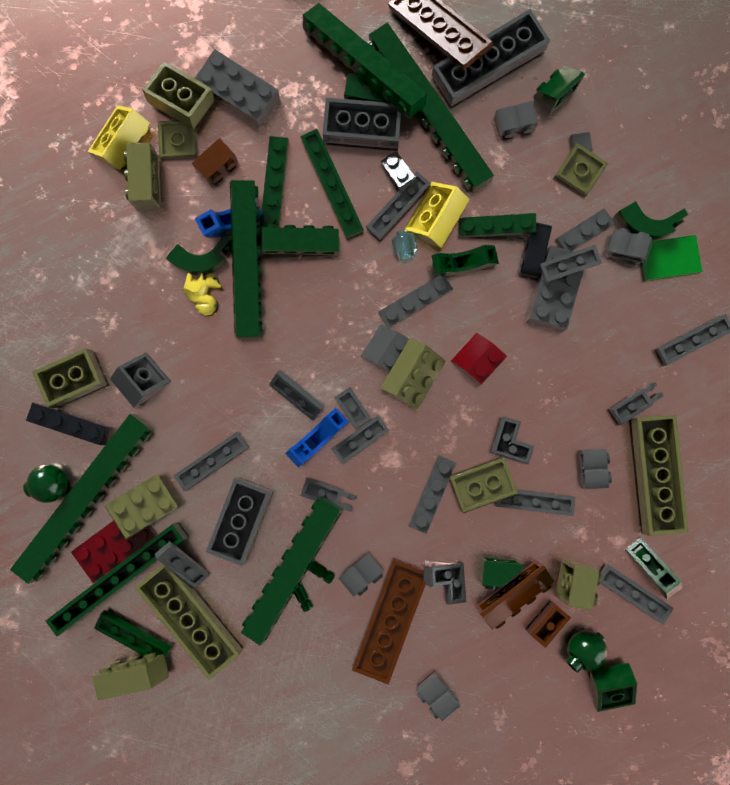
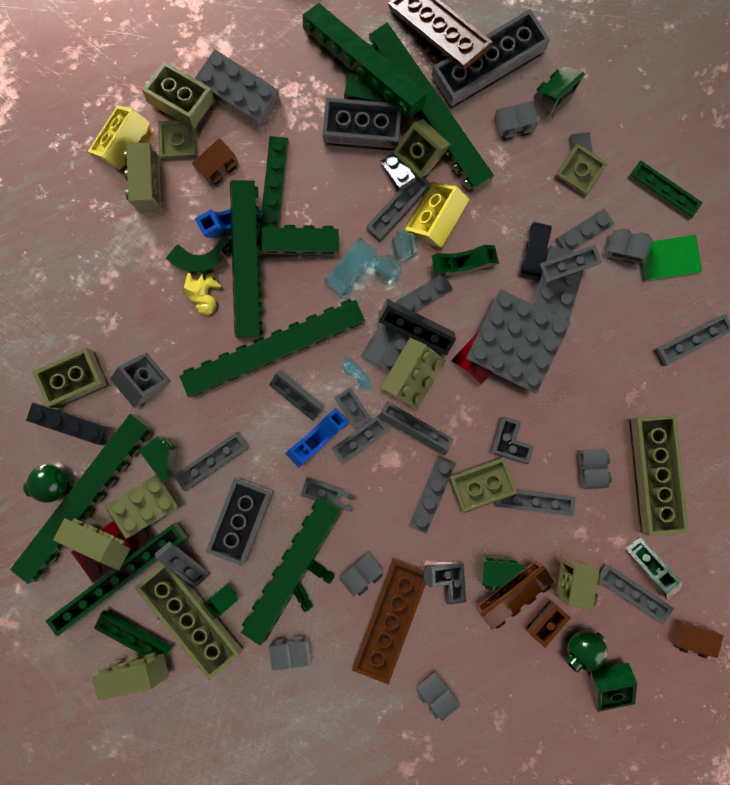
dark green plate [300,129,364,239] -> none
dark green plate [459,213,537,238] -> none
dark grey hinge [609,382,664,425] -> none
dark green arch [615,201,688,240] -> none
none -> olive brick [53,518,130,570]
none -> dark green slope [138,436,177,482]
none -> dark green brick [179,299,365,398]
none -> dark green brick [203,584,239,619]
none -> dark grey brick [269,636,311,670]
none -> clear light blue brick [324,238,378,298]
none -> clear light blue slope [342,356,373,391]
none -> clear light blue head [373,254,403,283]
none -> black brick [378,299,456,355]
none -> dark grey plate [378,401,454,455]
none -> olive brick [393,119,451,178]
none -> dark grey plate [466,289,571,394]
none -> dark green tile [628,160,703,219]
none -> reddish brown brick [673,621,724,659]

